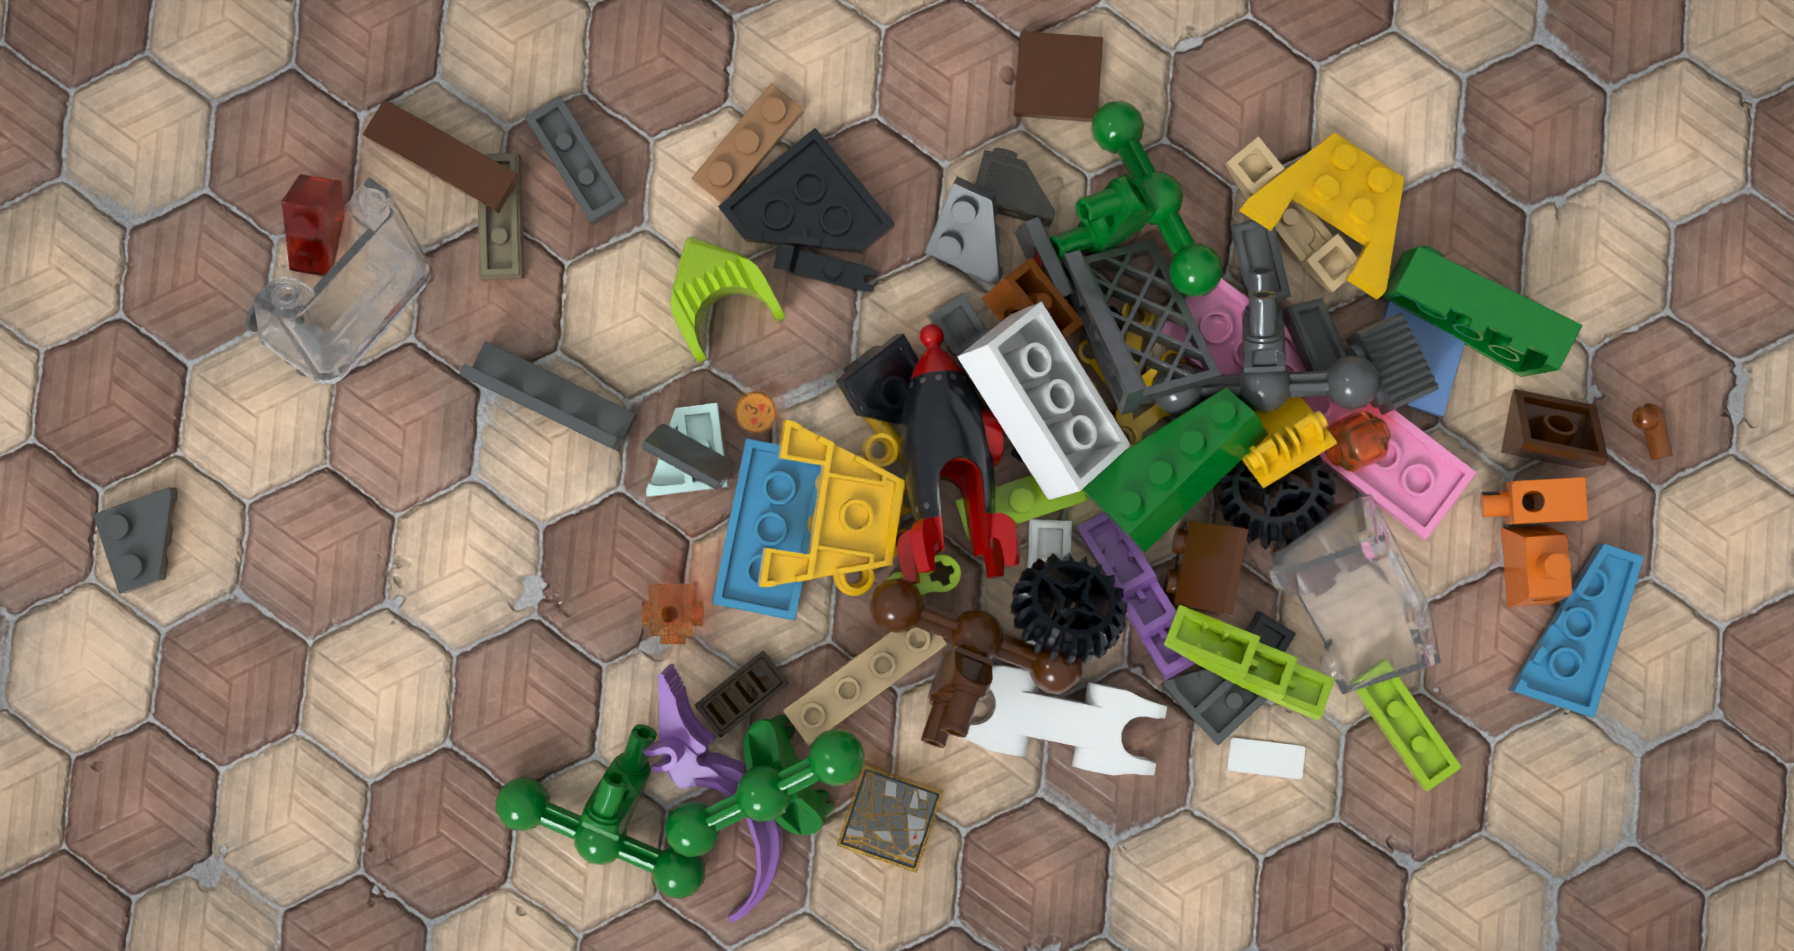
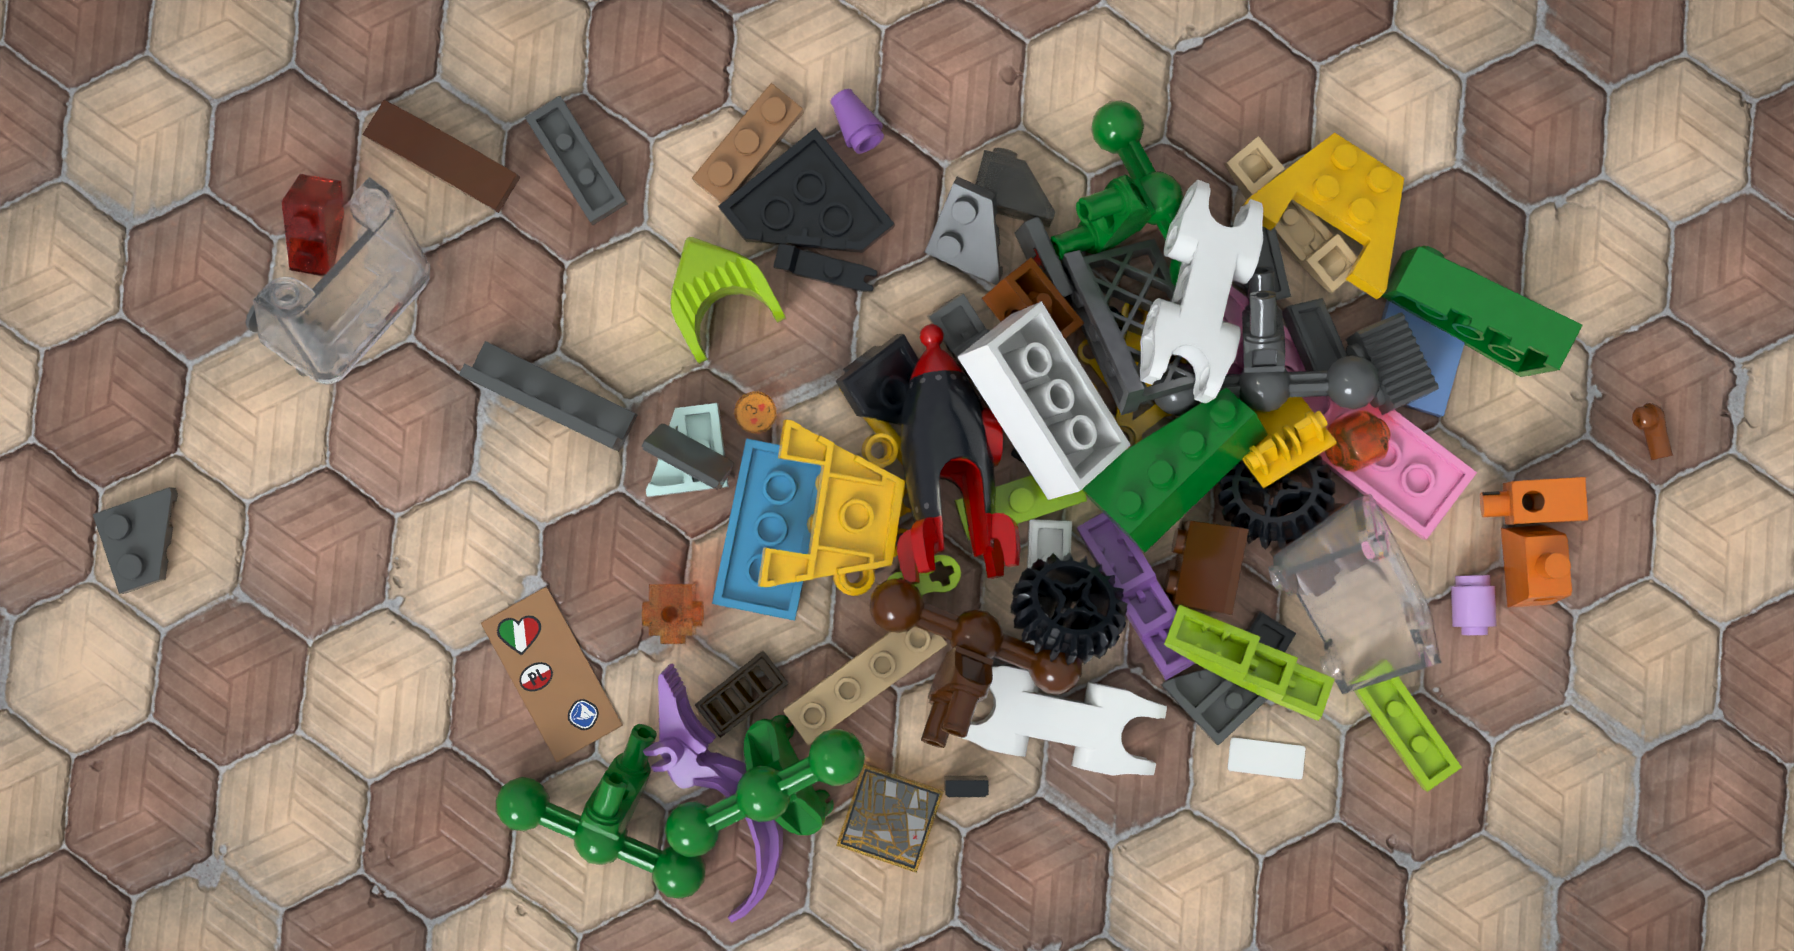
dark tan tile [478,153,524,280] -> none
reddish brown tile [1013,31,1103,122] -> none
reddish brown slope [1501,389,1609,469] -> none
dark azure wing [1508,543,1644,718] -> none
none -> medium nougat sticker [481,586,623,762]
none -> medium lavender cone [830,89,884,154]
none -> black tile [944,776,989,797]
none -> white piece [1140,180,1263,403]
none -> lavender brick [1451,575,1497,635]

